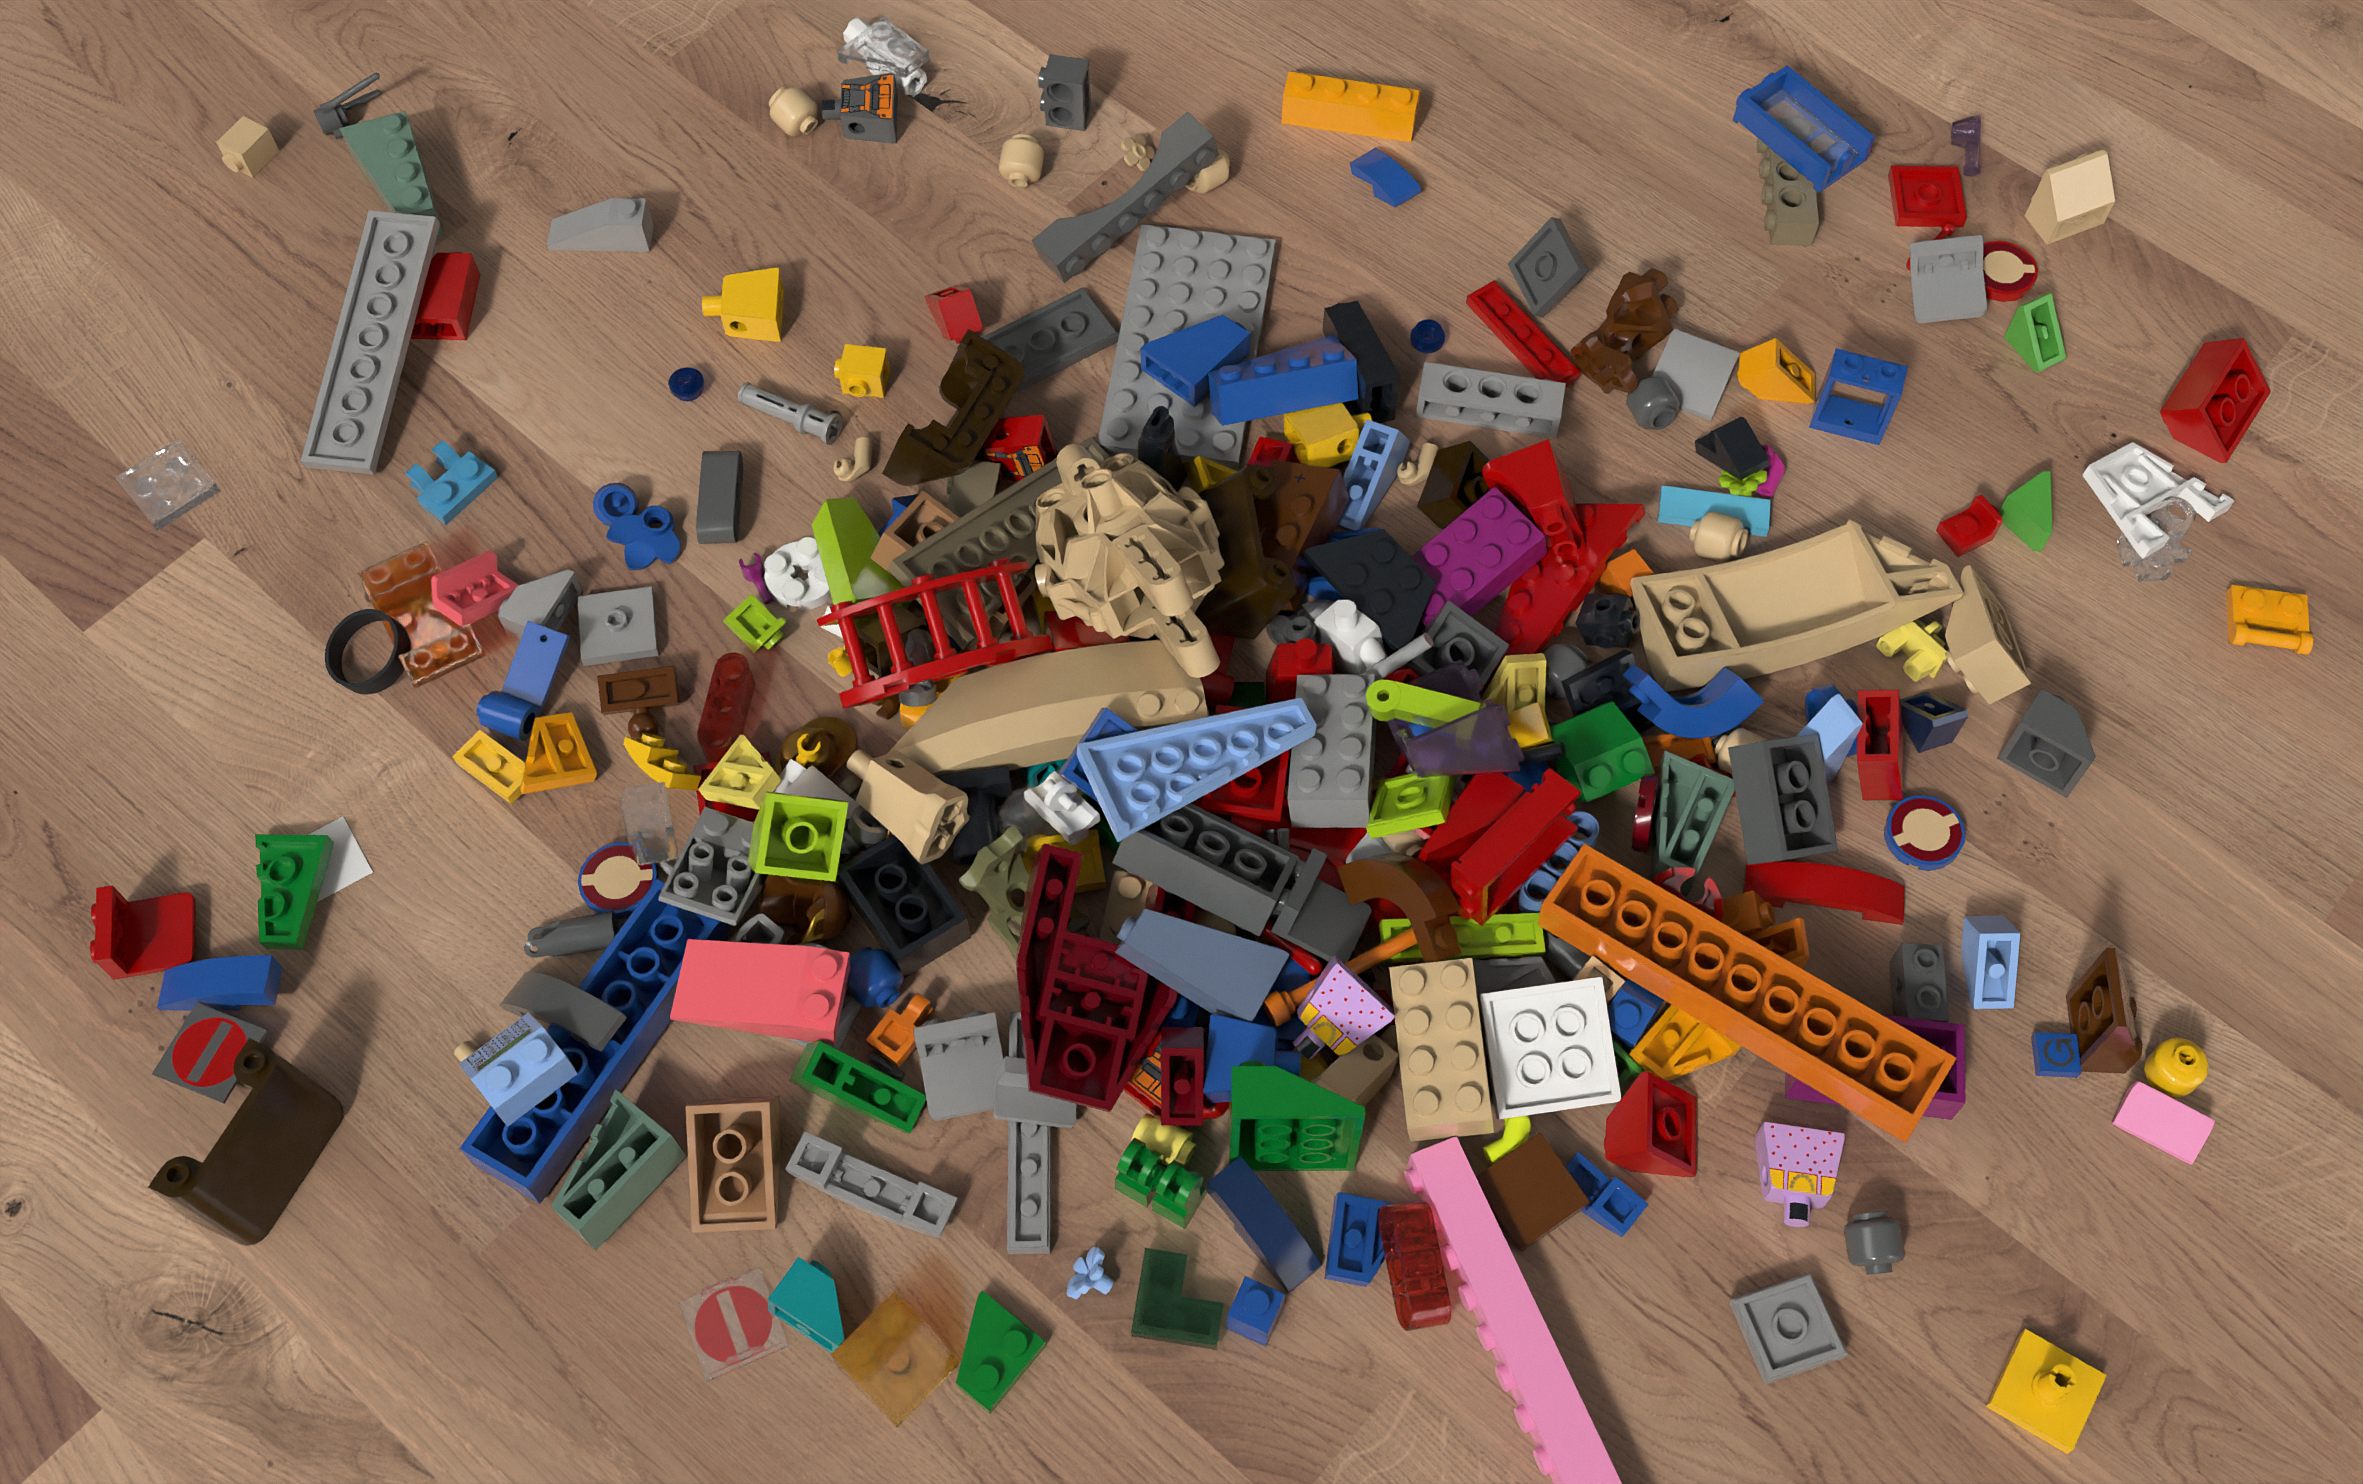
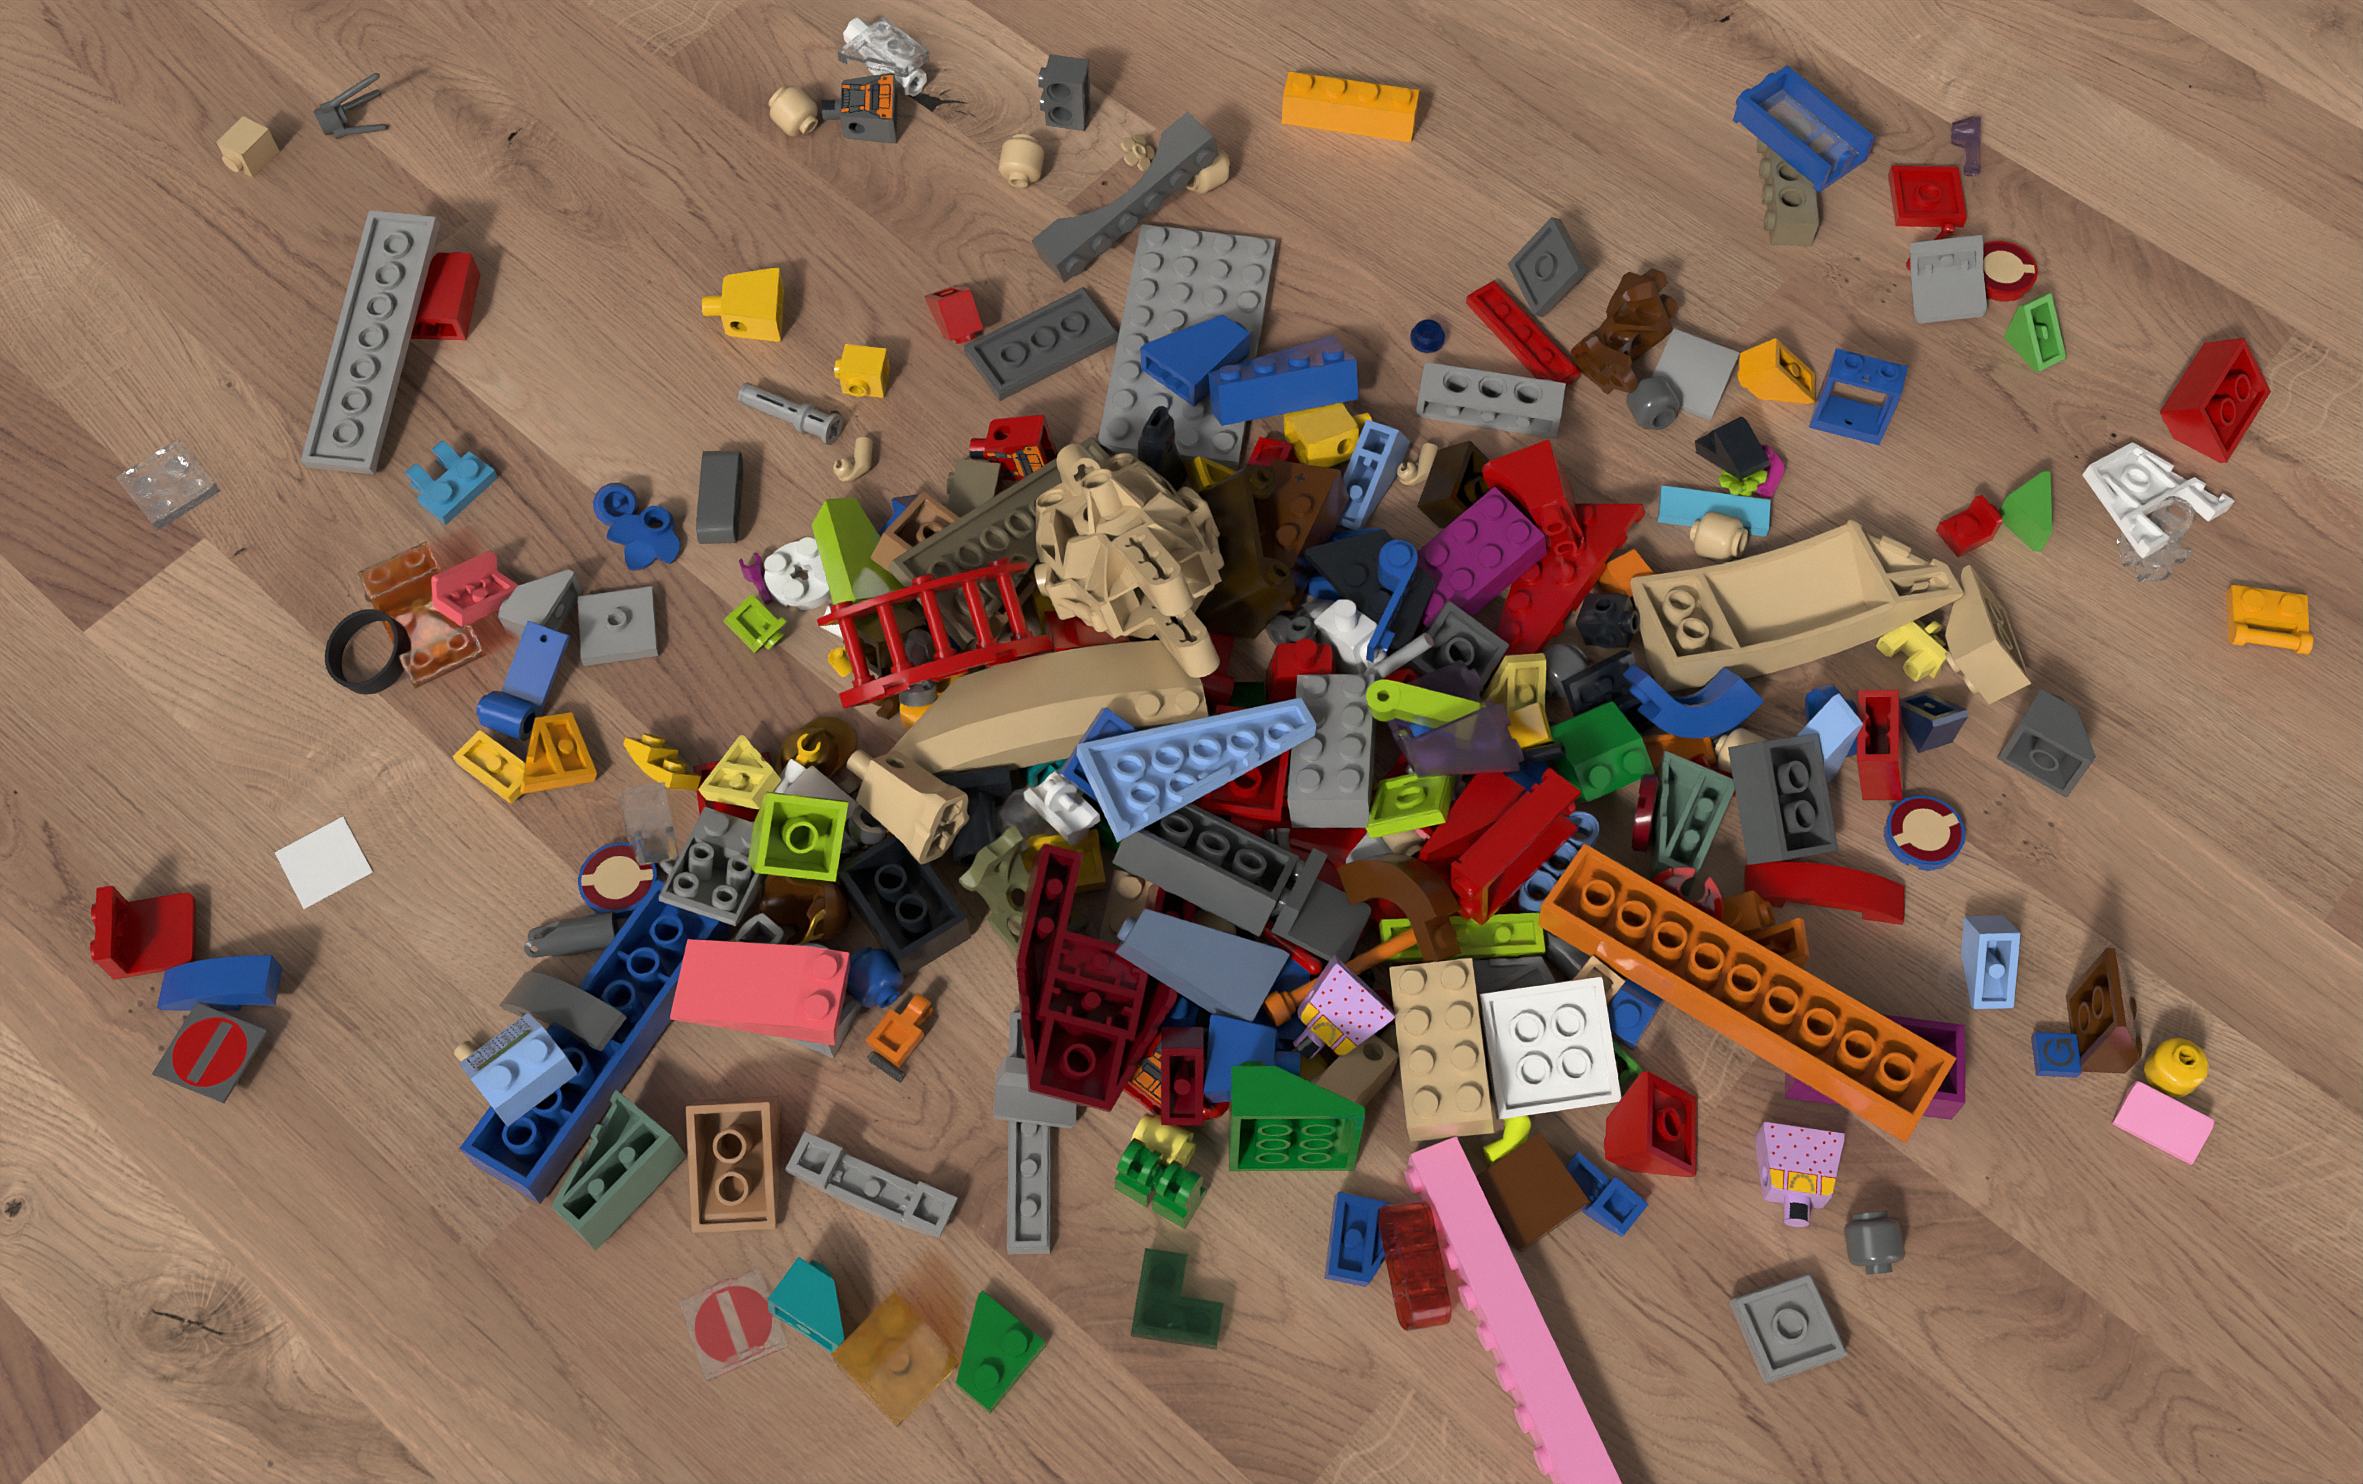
dark brown windscreen [148,1038,343,1246] -> none
green wing [255,834,334,950] -> none
sand green wedge [339,111,445,237] -> none
light grey slope [547,198,654,252] -> none
reddish brown plate [597,666,680,738] -> none
clear blue plate [668,367,705,402] -> none
clear red beam [697,652,755,763] -> none
green slope [789,1040,926,1134] -> none
dark brown windscreen [882,329,1024,486] -> none
light grey bracket [913,1011,1004,1121] -> none
light blue plant [1066,1247,1114,1299] -> none
dark blue slope [1207,1156,1321,1294] -> none
blue brick [1226,1276,1285,1347] -> none
black slope [1322,300,1400,423] -> none
blue slope [1350,148,1421,207] -> none
light orange wing [1629,1004,1742,1081] -> none
dark grey brick [1889,943,1949,1023] -> none
yellow tile [1985,1329,2107,1454] -> none
tan slope [2025,149,2115,245] -> none
none -> blue door [1366,539,1418,663]

